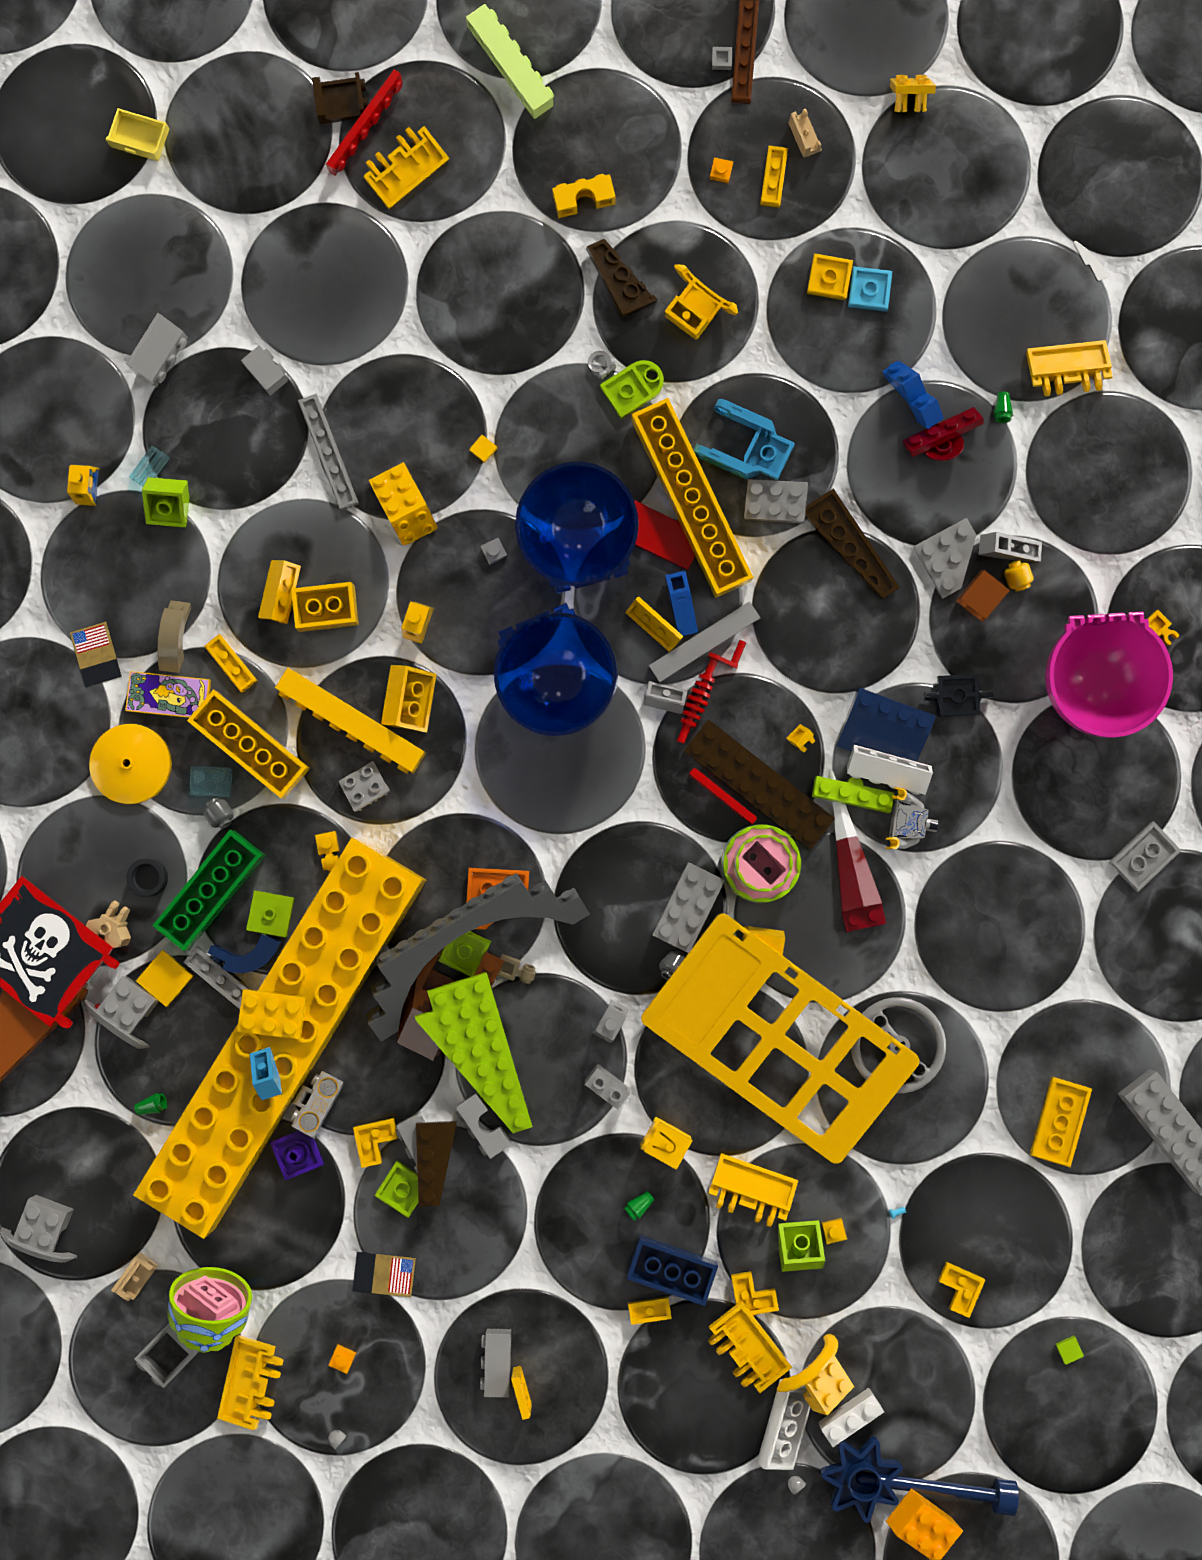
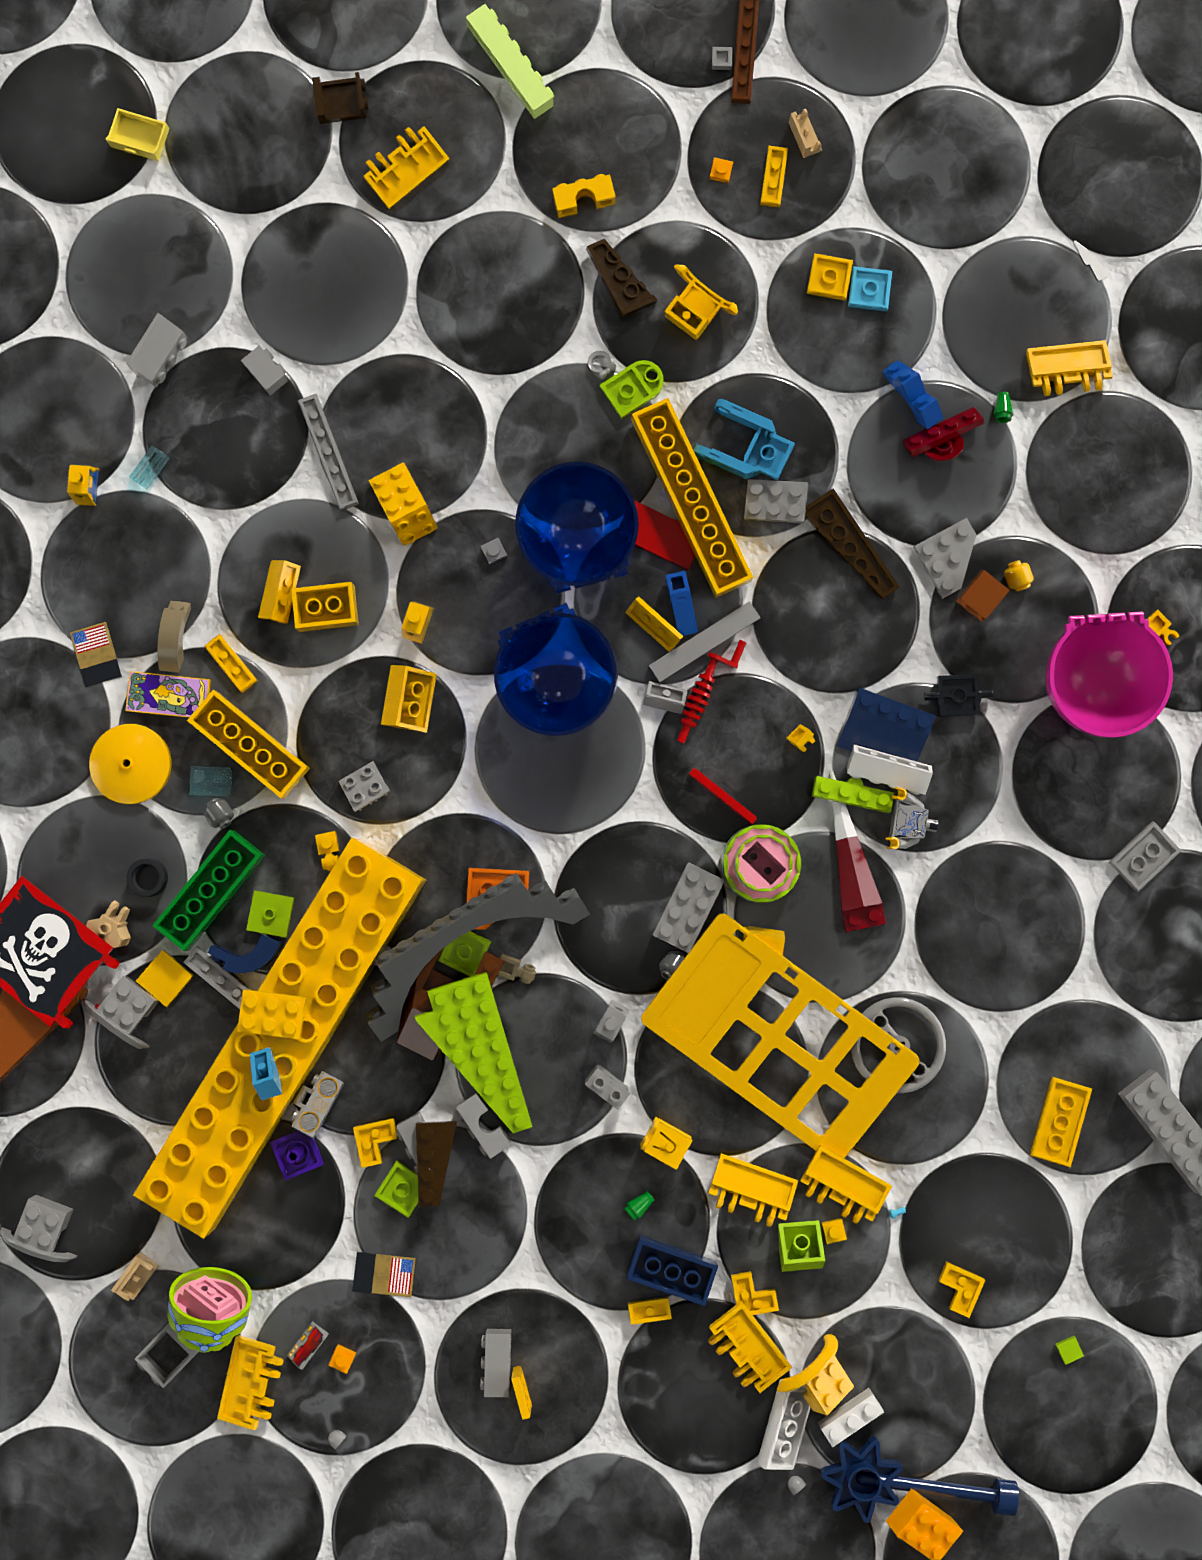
green cone [134,1093,167,1115] -> none
lime slope [142,477,189,527] -> none
yellow brick [275,667,426,774] -> none
red plate [326,69,403,176] -> none
yellow tile [469,435,498,463] -> none
dark brown plate [684,719,835,850] -> none
yellow plate [890,75,936,112] -> none
light grey slope [979,532,1042,562] -> none
none -> slope [287,1321,329,1370]
none -> yellow hinge [800,1145,892,1224]

